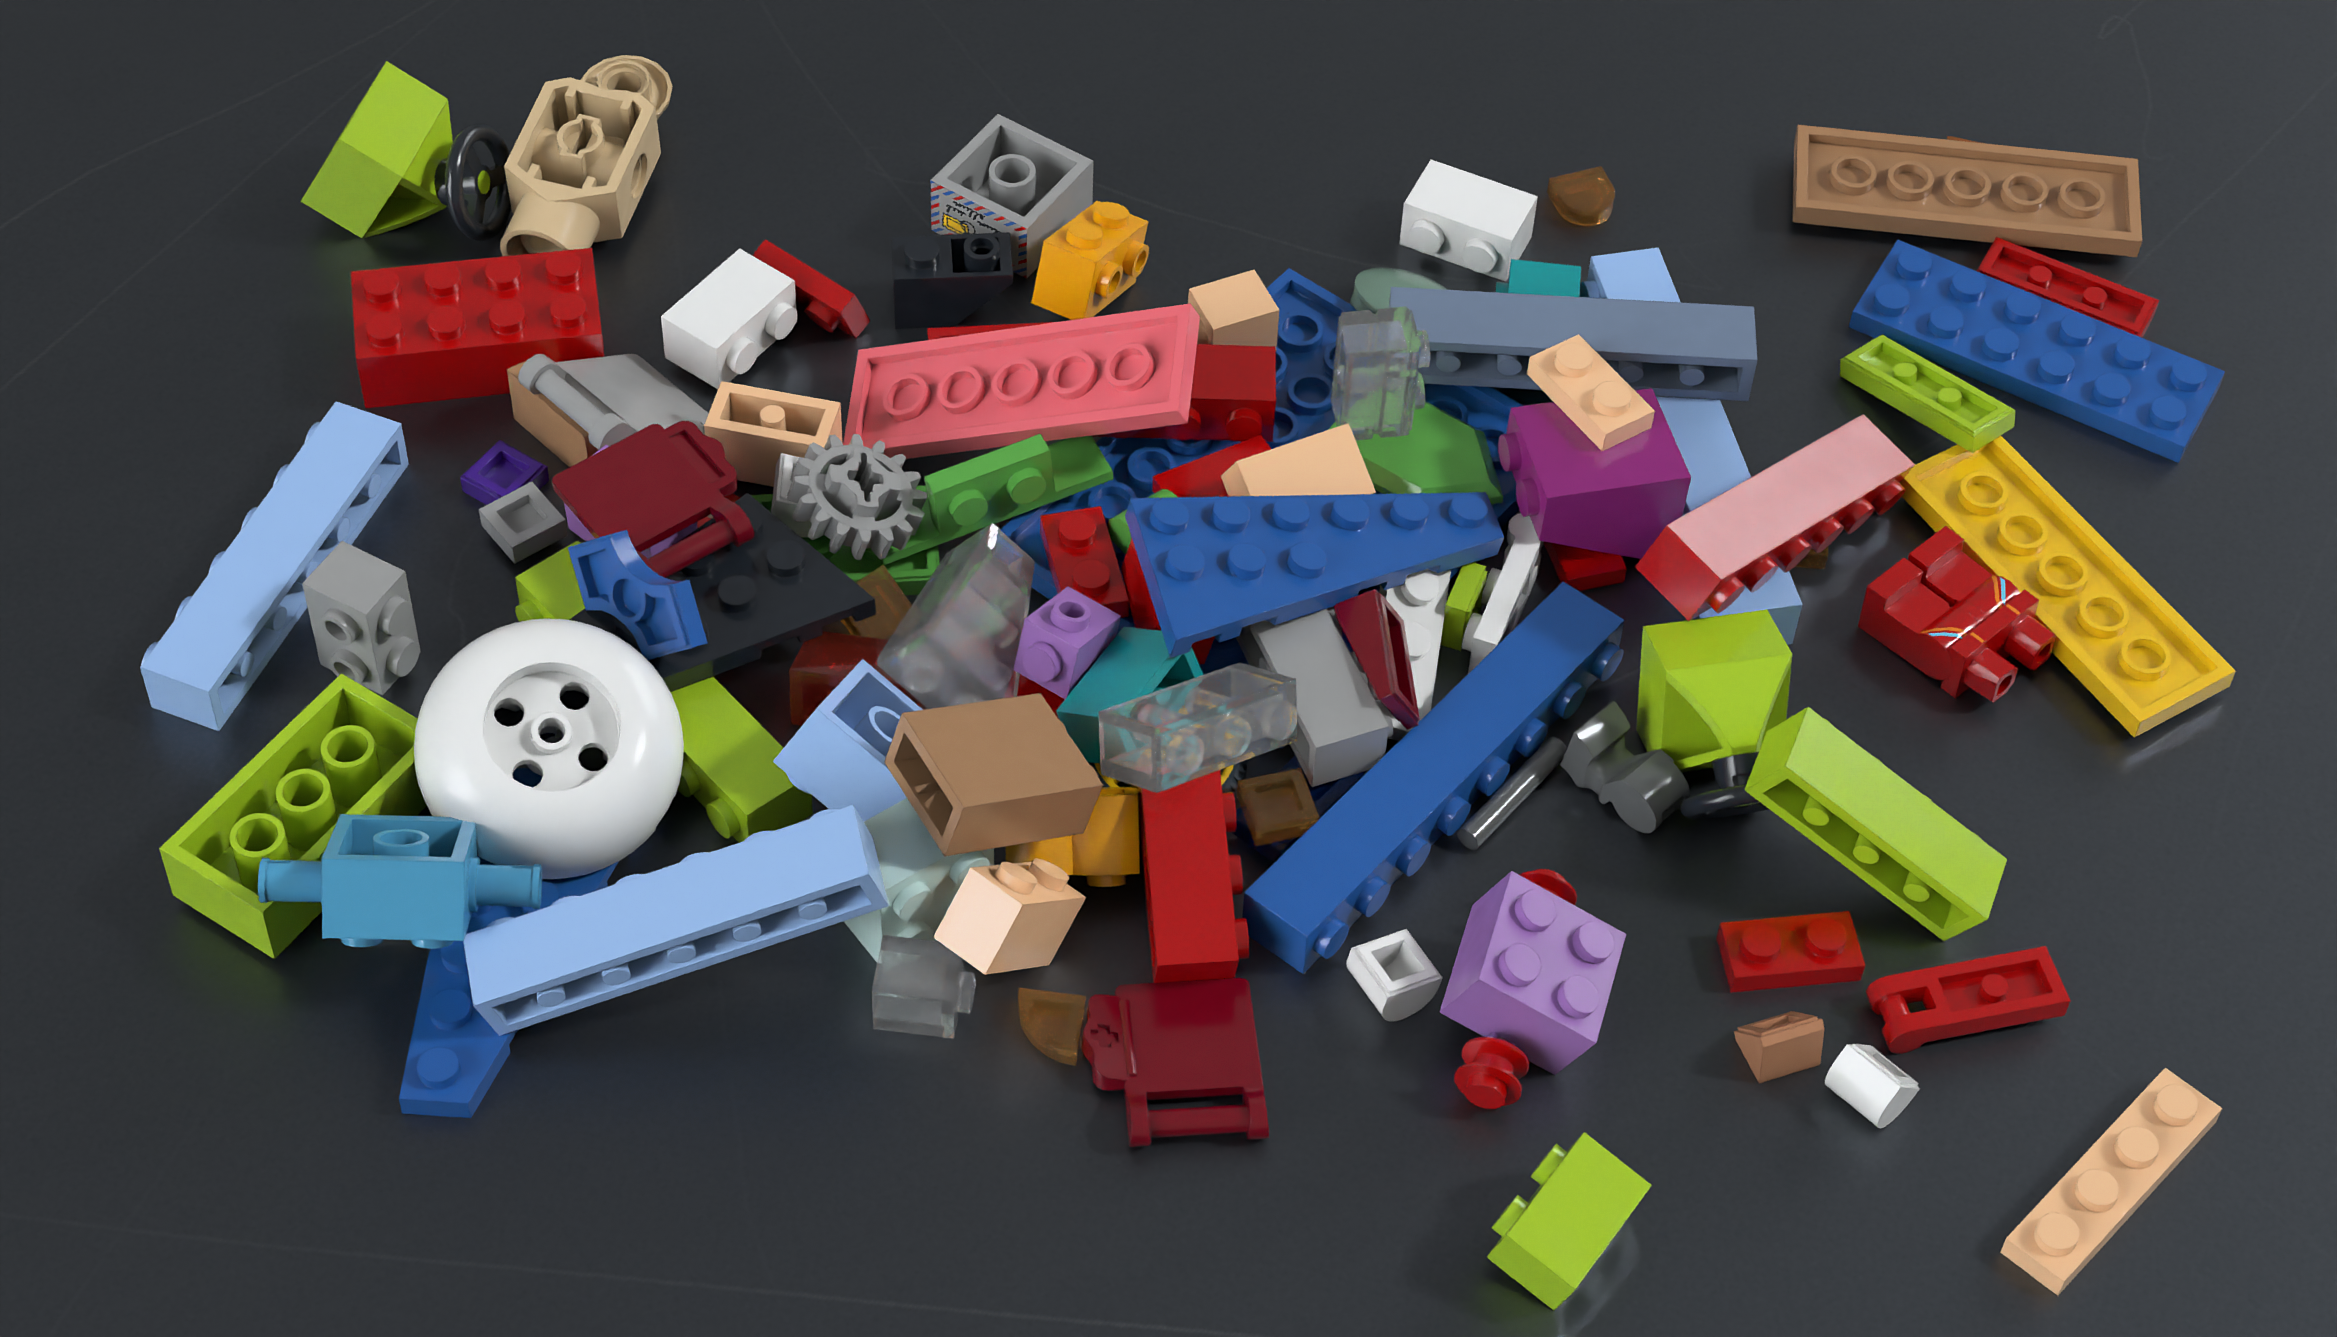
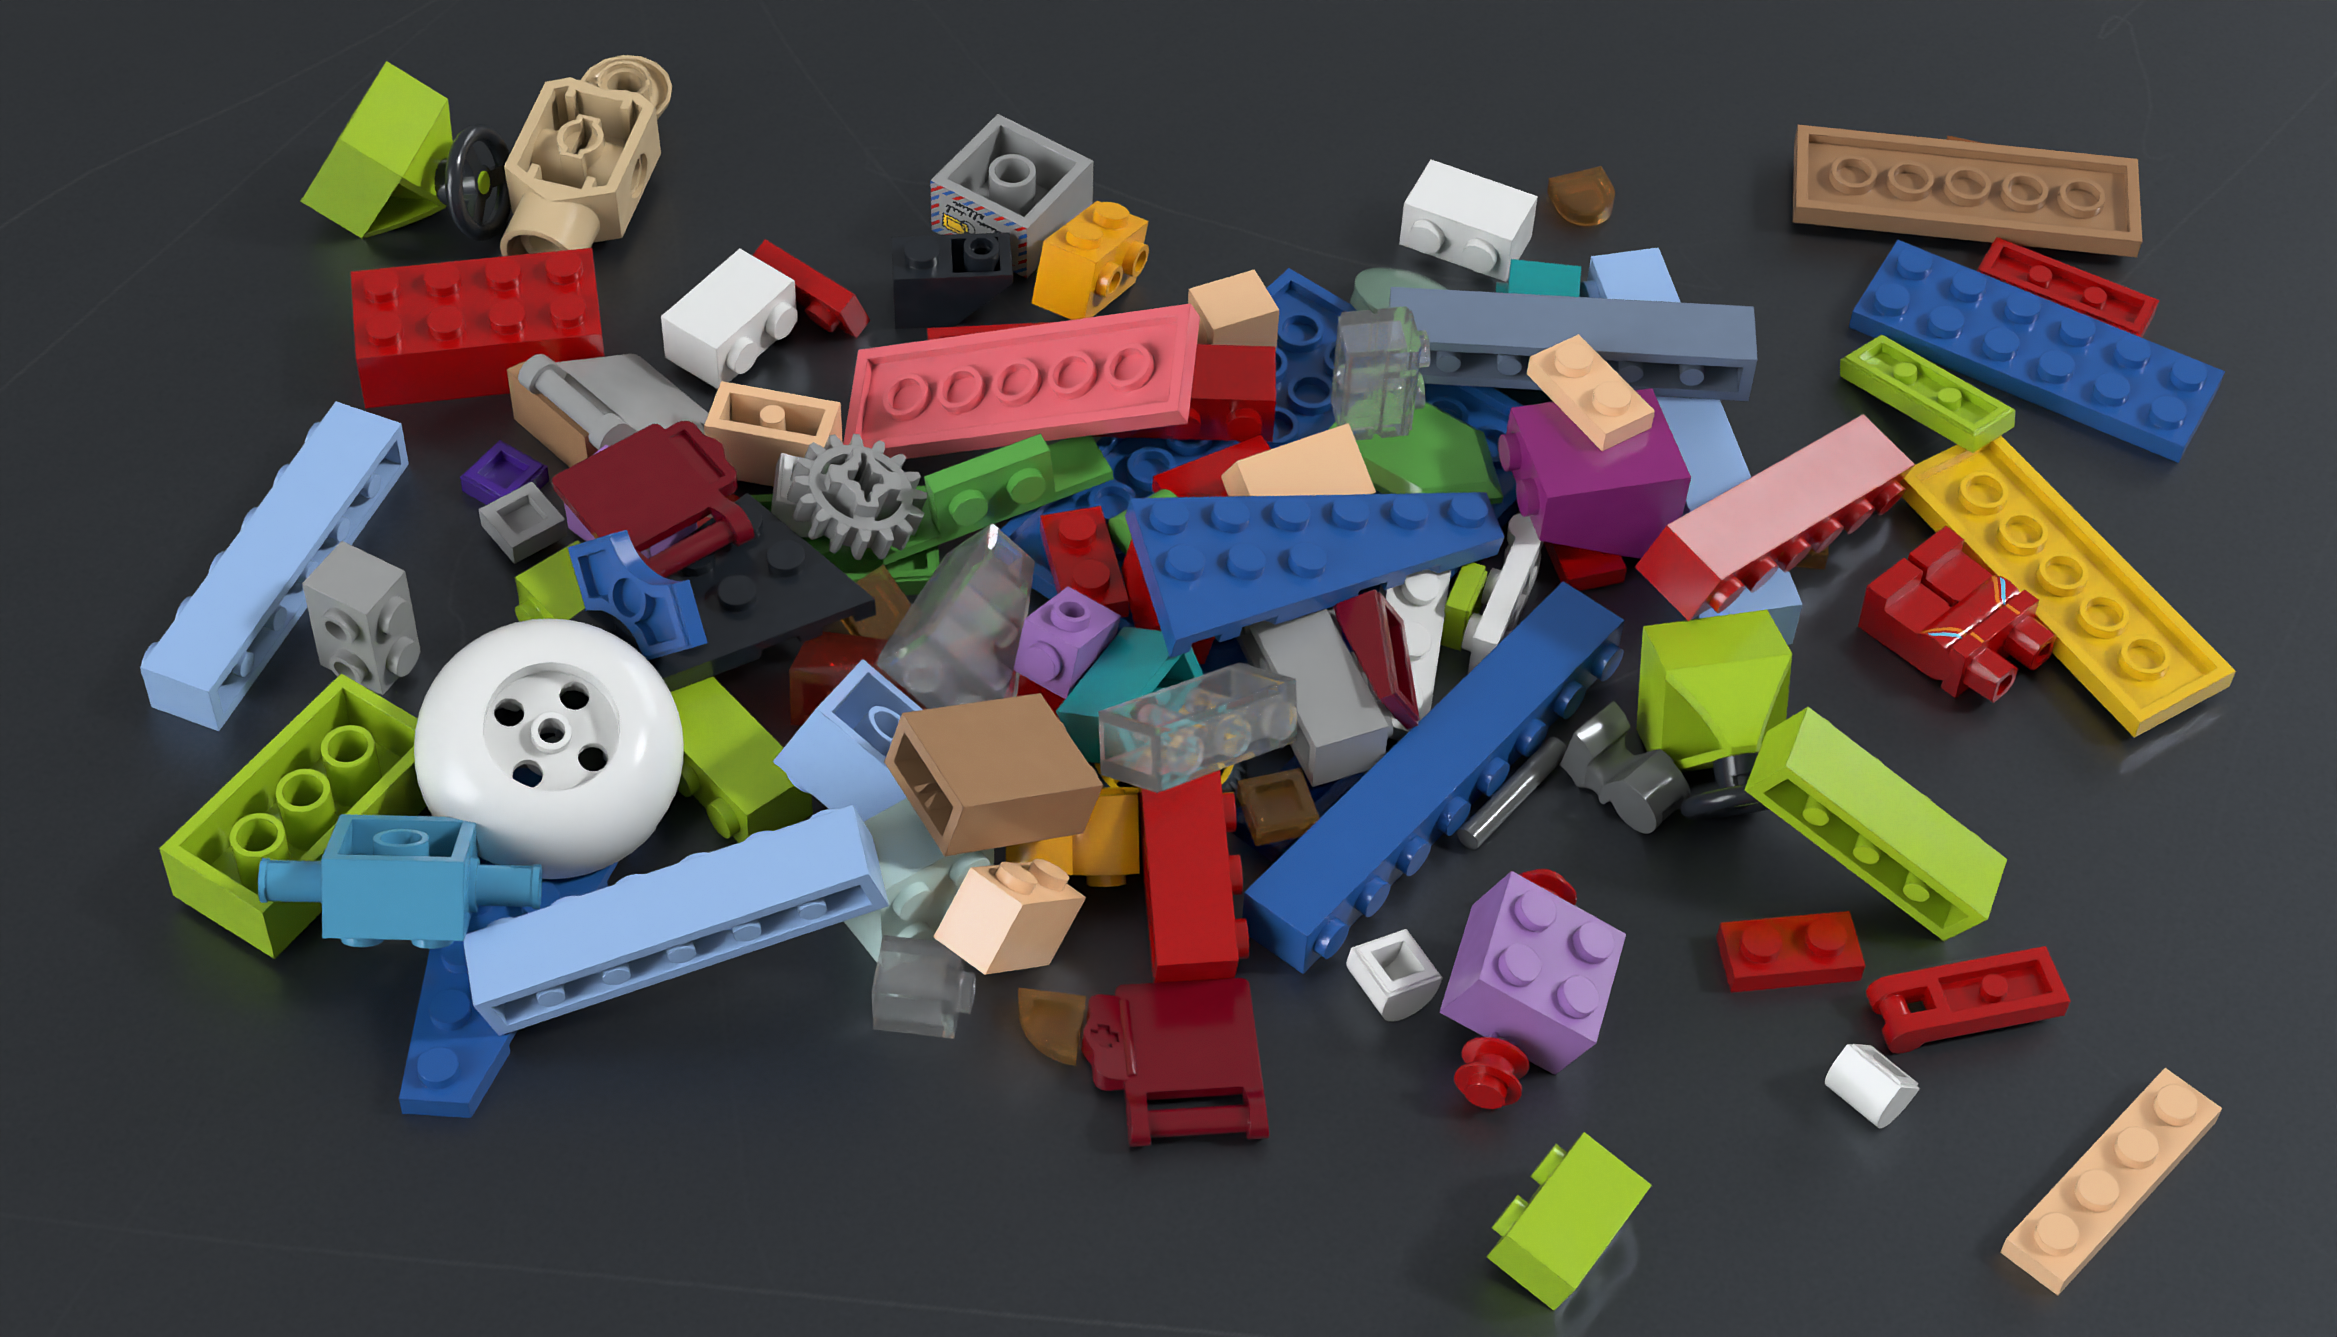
nougat slope [1734,1011,1825,1083] -> none

